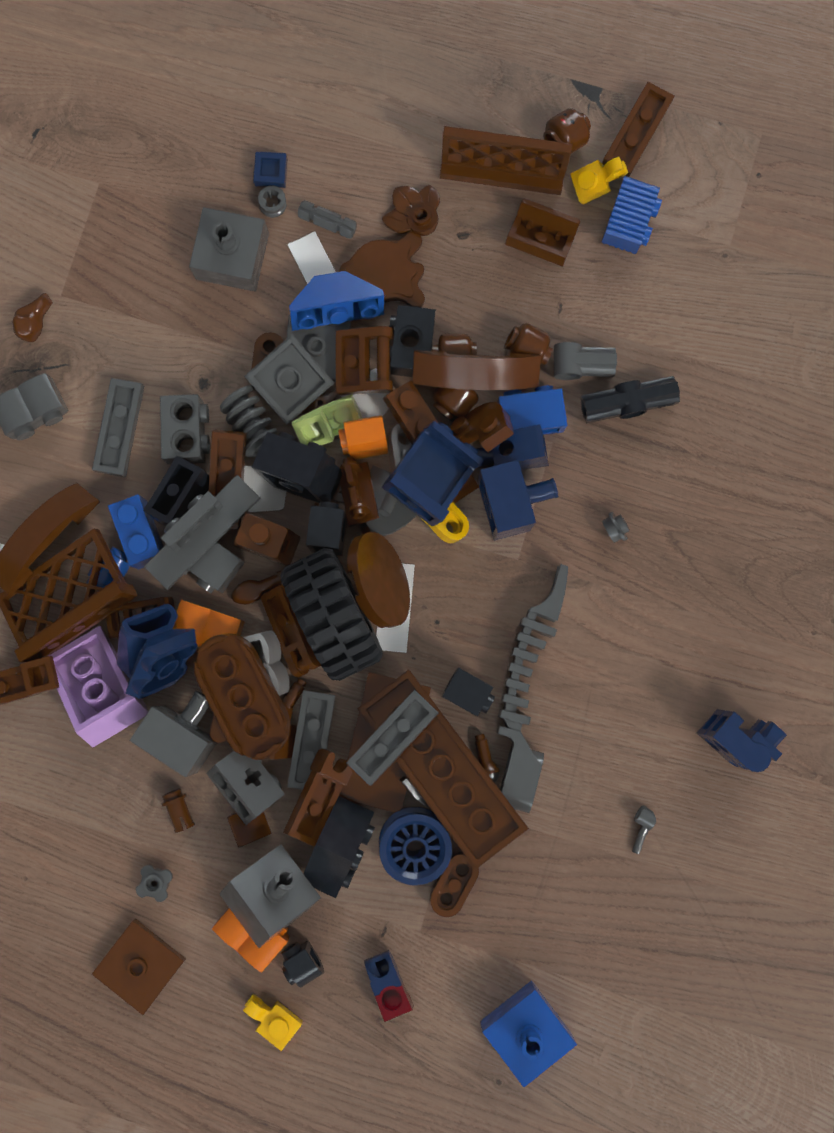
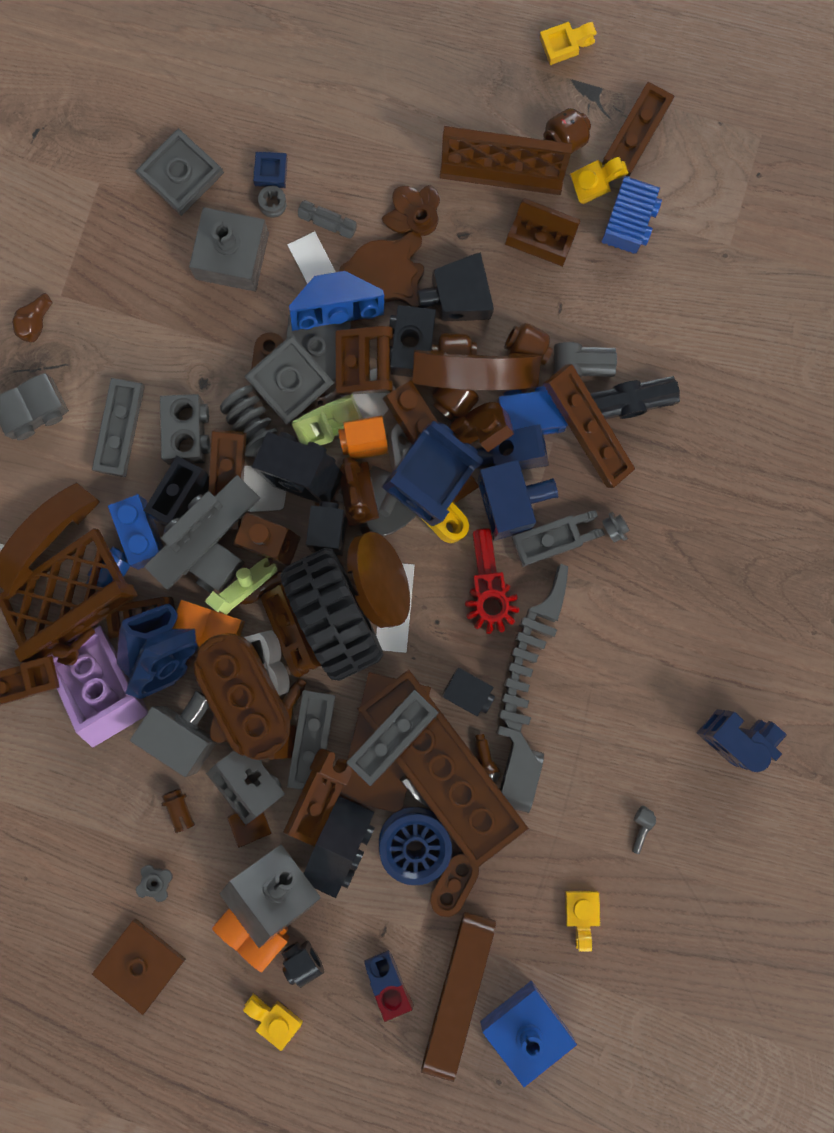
none -> reddish brown hand [52,628,96,665]
none -> dark grey plate [135,128,224,216]
none -> yellowish green piece [205,558,277,615]
none -> black torso [417,252,494,321]
none -> reddish brown beam [421,912,496,1082]
none -> red gear [465,528,520,634]
none -> dark grey hinge [512,510,605,567]
none -> yellow plate [540,22,597,65]
none -> reddish brown plate [543,364,635,488]
none -> yellow plate [565,891,600,951]

